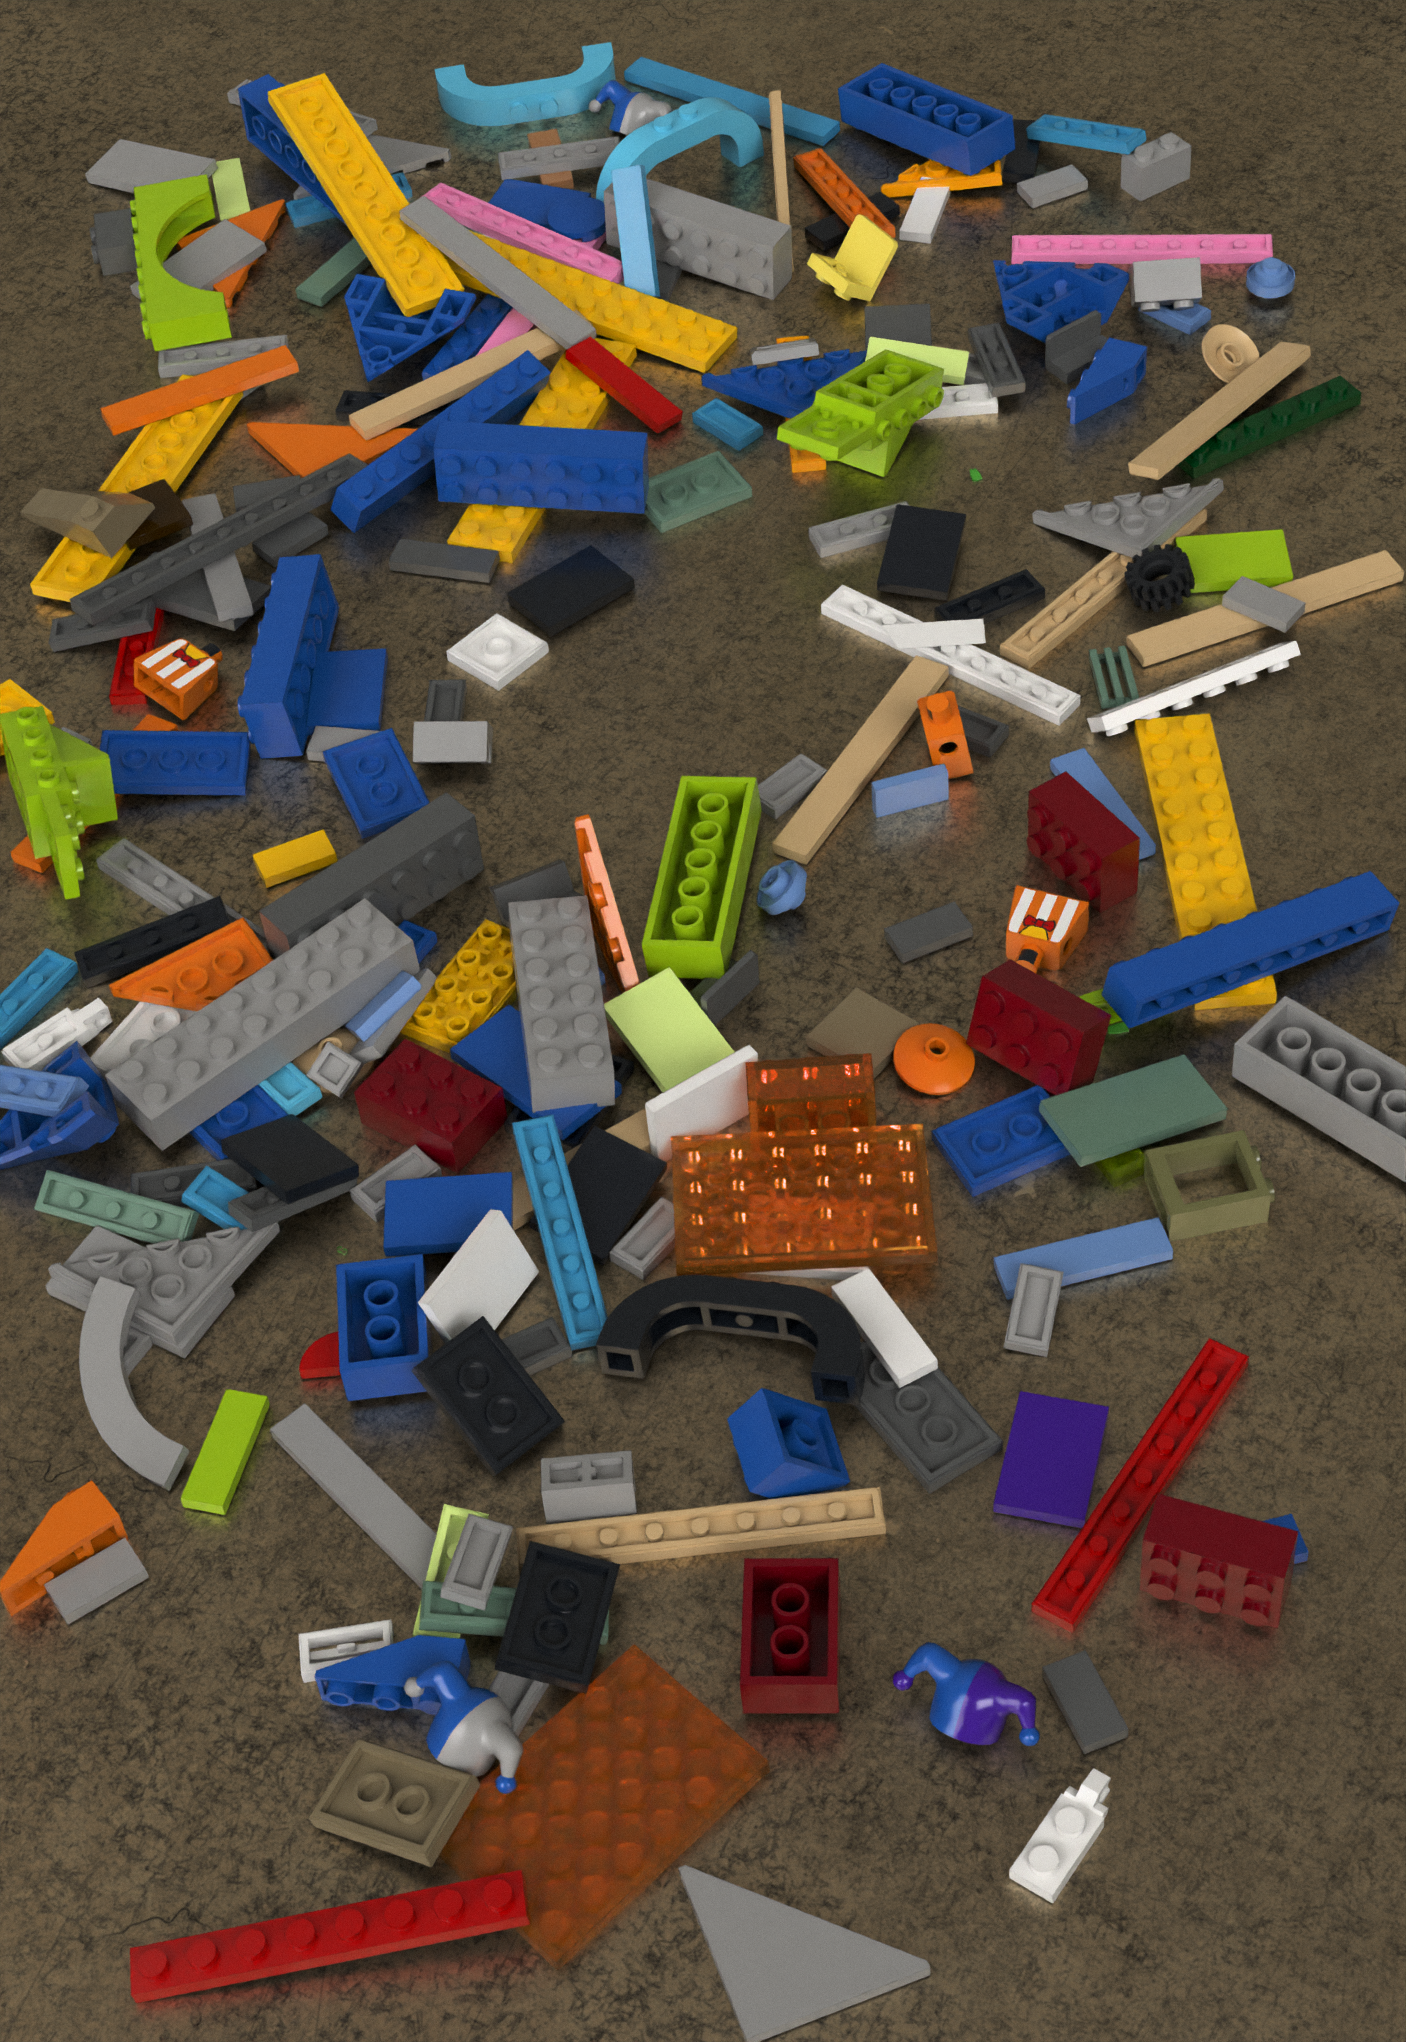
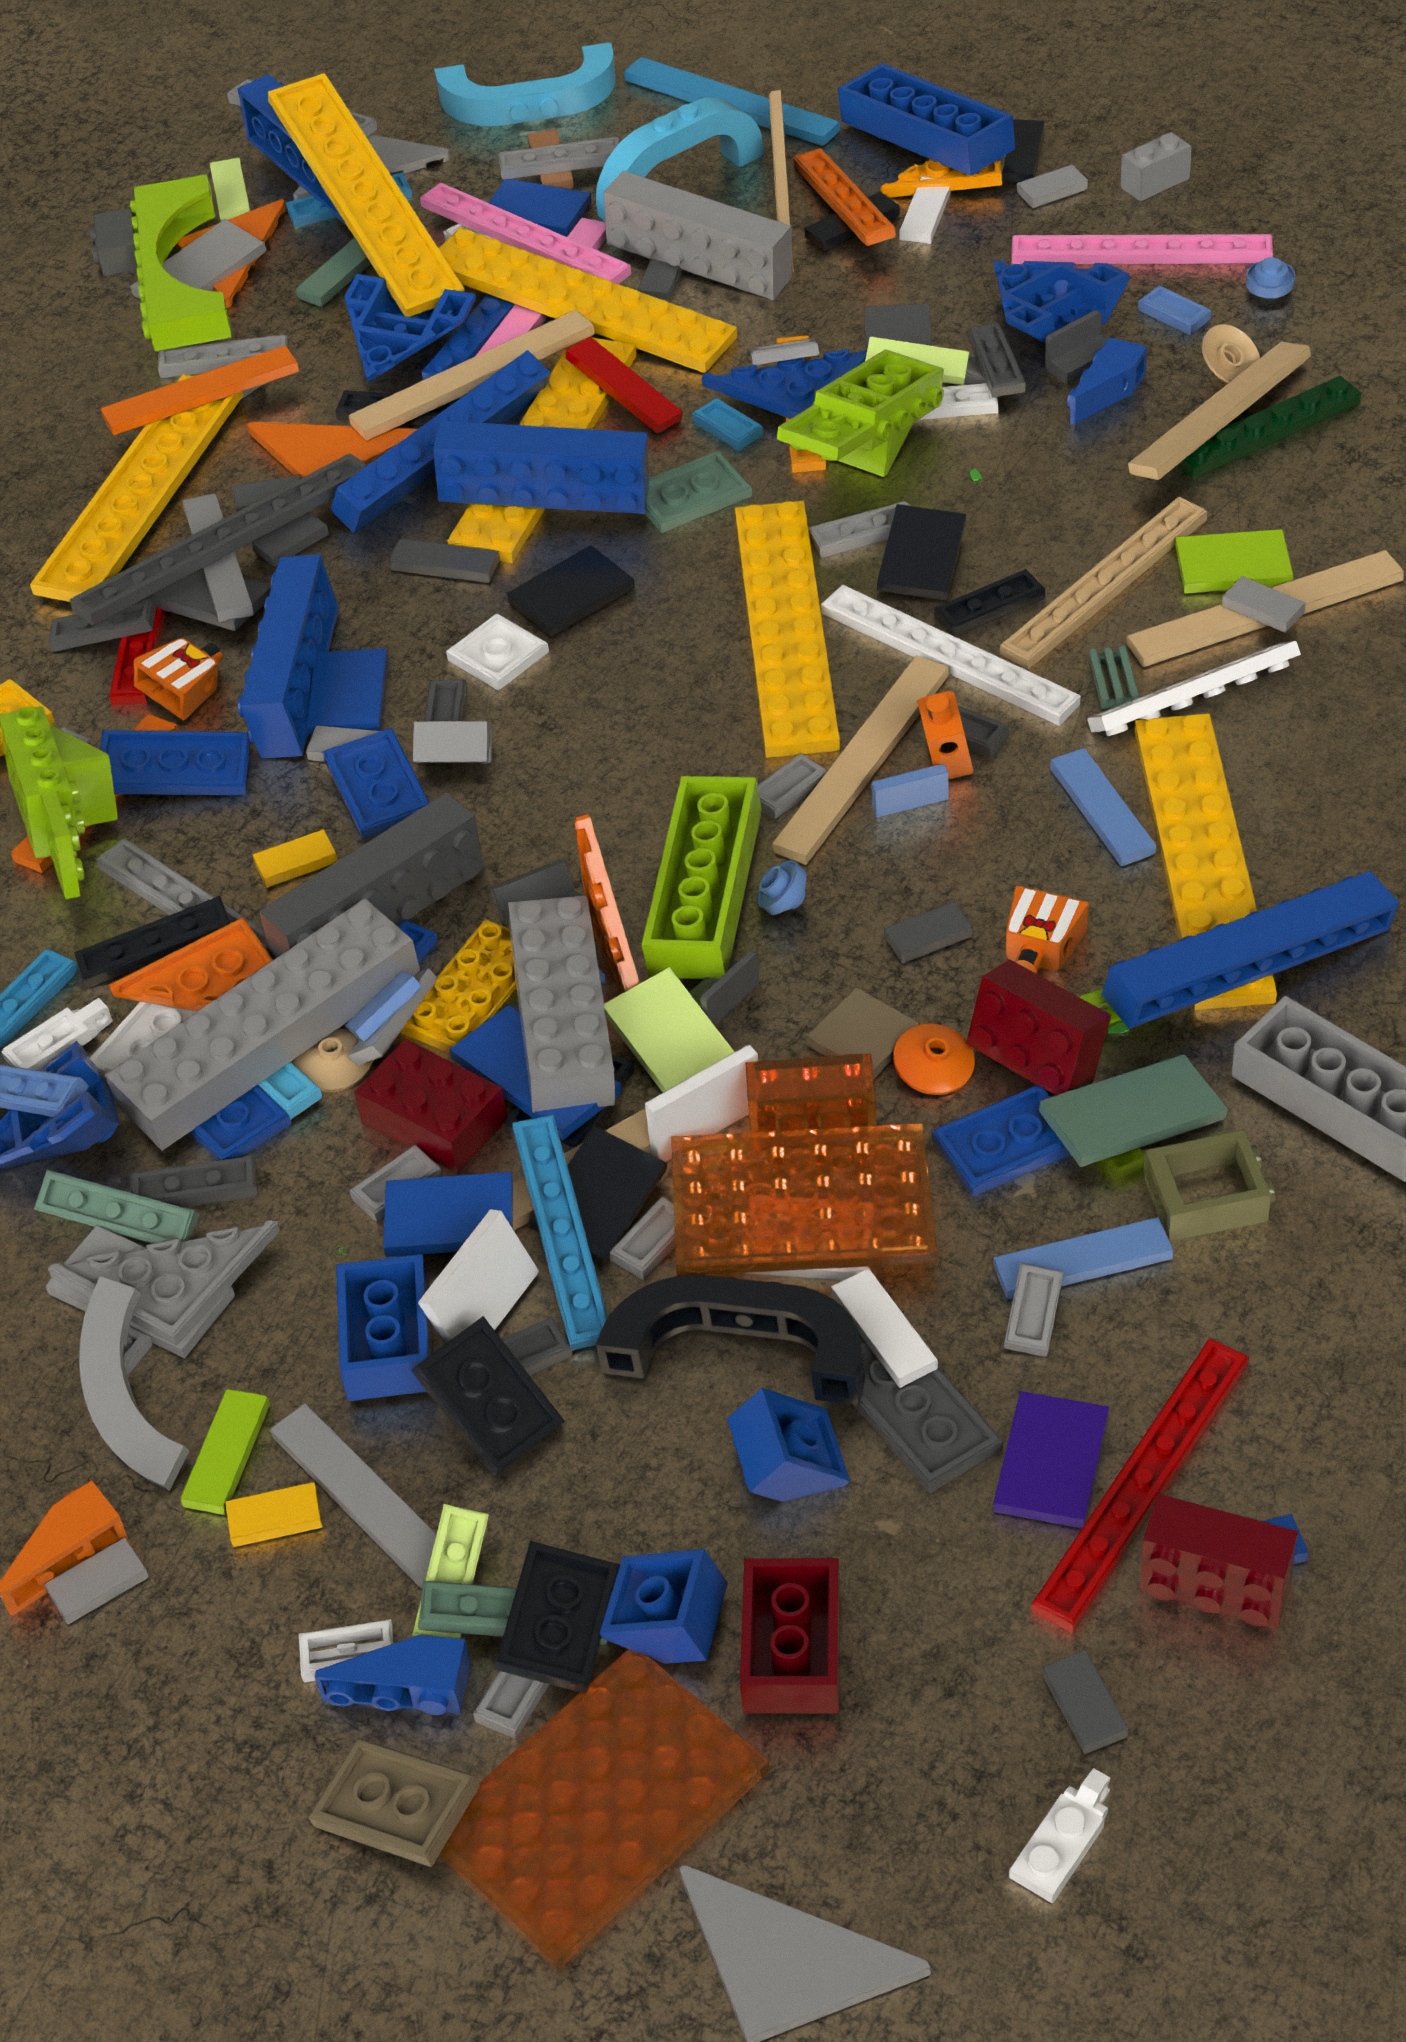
dark tan wedge [20,488,155,558] -> none
light grey tile [85,139,218,193] -> none
dark brown tile [125,479,193,550] -> none
red plate [130,1870,530,2003] -> none
dark azure tile [181,1165,249,1230] -> none
black tile [221,1114,359,1204] -> none
dark grey tile [228,1178,357,1232] -> none
red tile [299,1331,341,1379] -> none
light grey tile [306,1041,364,1098] -> none
light grey tile [399,196,596,350] -> none
piece [404,1661,523,1794] -> none
light grey tile [440,1514,513,1611] -> none
tan tile [516,1486,886,1575] -> none
light grey hinge [541,1450,637,1524] -> none
blue tile [547,197,606,242] -> none
piece [589,80,673,135] -> none
tile [611,165,660,298] -> none
light yellow bracket [807,214,898,302] -> none
white sticker [882,619,986,649] -> none
piece [892,1642,1040,1746] -> none
dark azure tile [1026,114,1147,155] -> none
dark red brick [1027,771,1140,913] -> none
light grey tile [1032,478,1224,558] -> none
black tyre [1125,544,1195,612] -> none
light grey slope [1127,257,1202,312] -> none
none -> yellow tile [225,1482,323,1547]
none -> blue slope [599,1549,728,1664]
none -> yellow plate [735,500,840,758]

